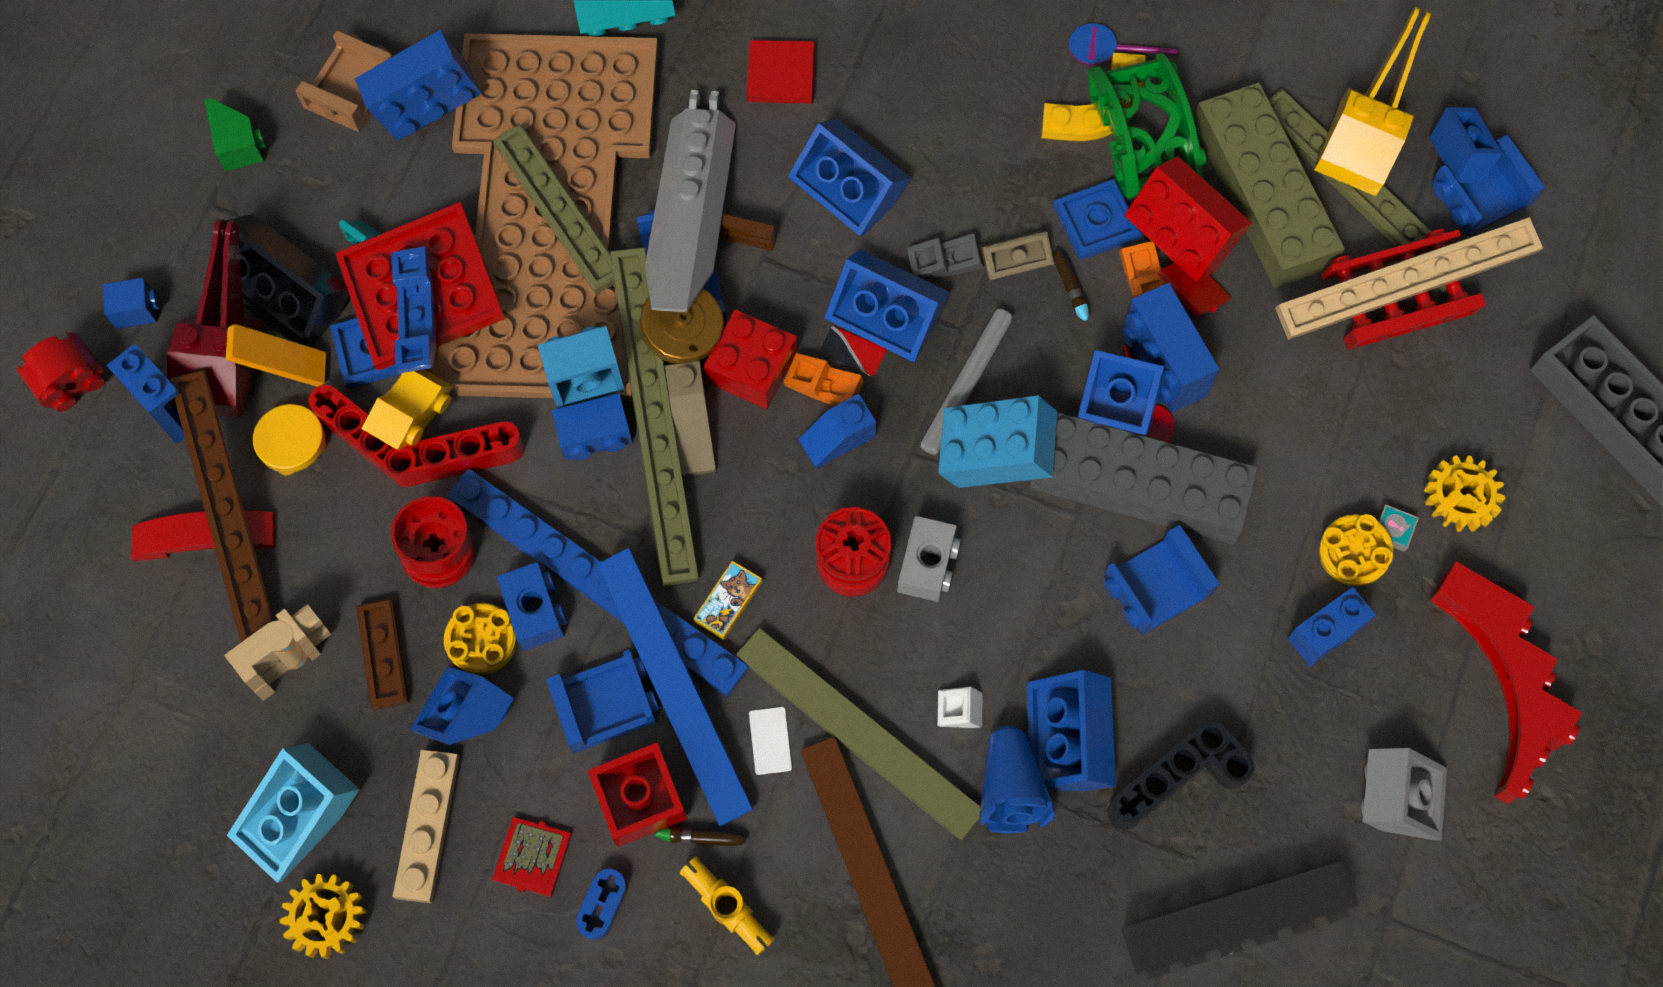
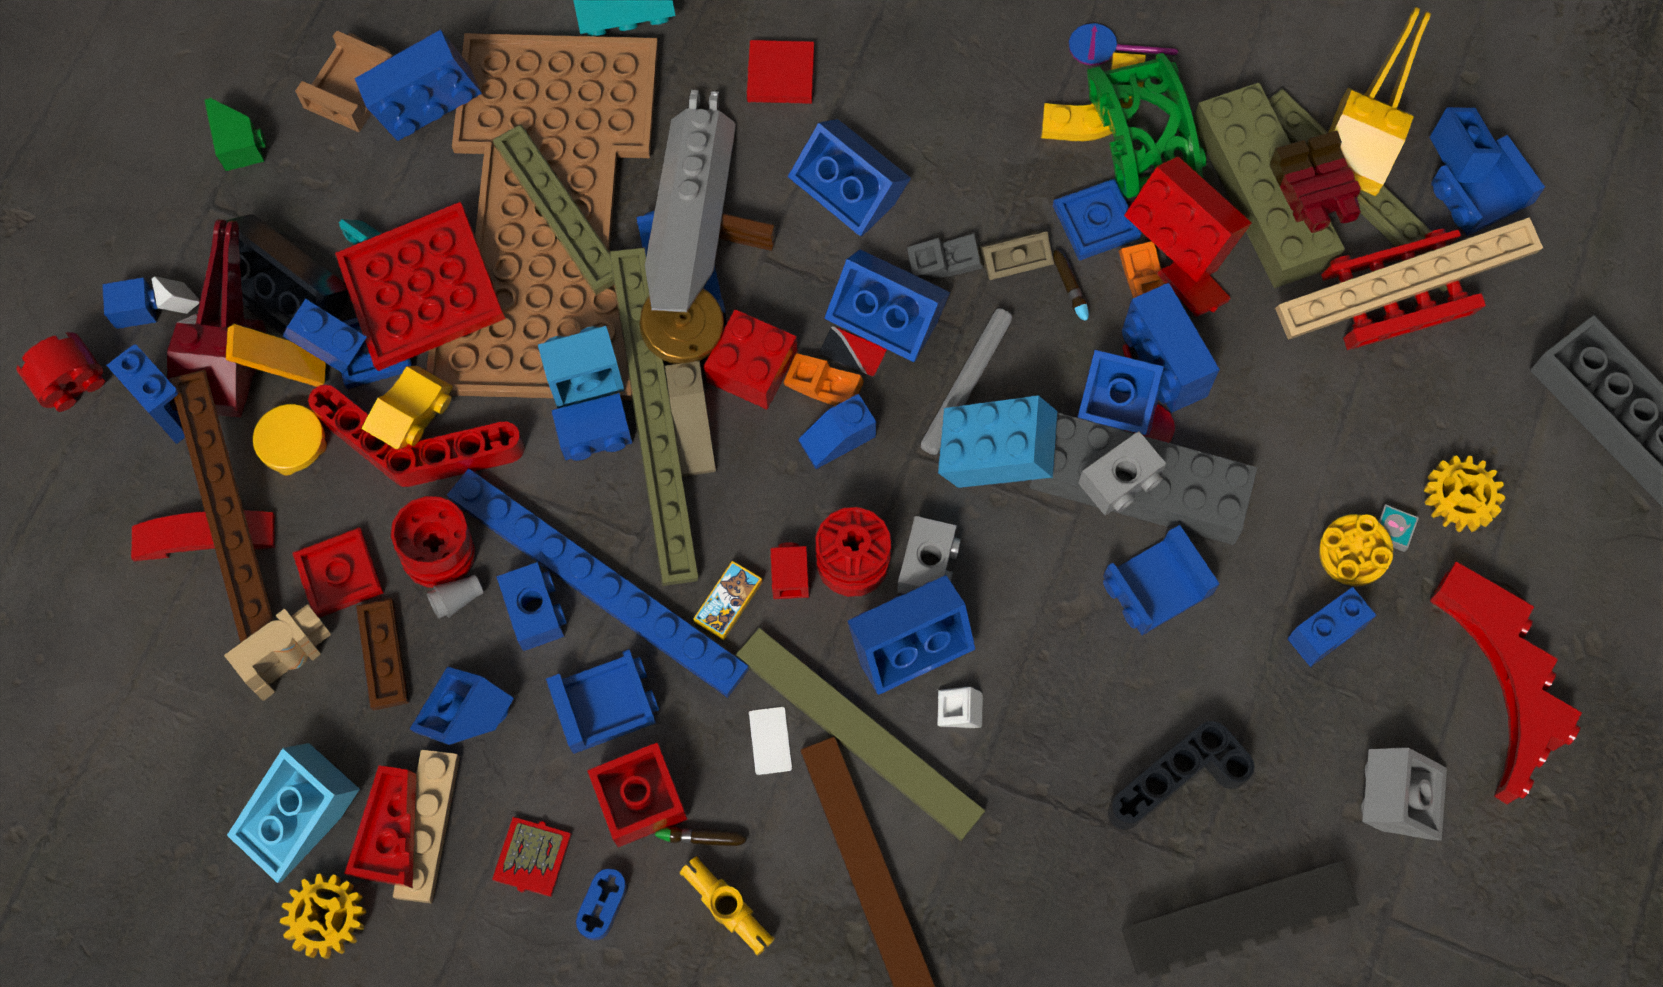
blue slope [392,246,436,374] -> none
yellow tile [444,603,517,675] -> none
blue tile [597,548,755,826] -> none
blue cone [979,725,1055,834] -> none
blue slope [1027,670,1116,791] -> none
none -> white slope [151,276,200,314]
none -> blue brick [283,299,366,373]
none -> red tile [292,527,384,618]
none -> red wing [344,765,416,888]
none -> light grey cone [427,575,483,619]
none -> red brick [770,542,809,599]
none -> blue brick [847,575,975,695]
none -> light grey brick [1078,431,1166,516]
none -> dark red hips [1269,131,1361,233]

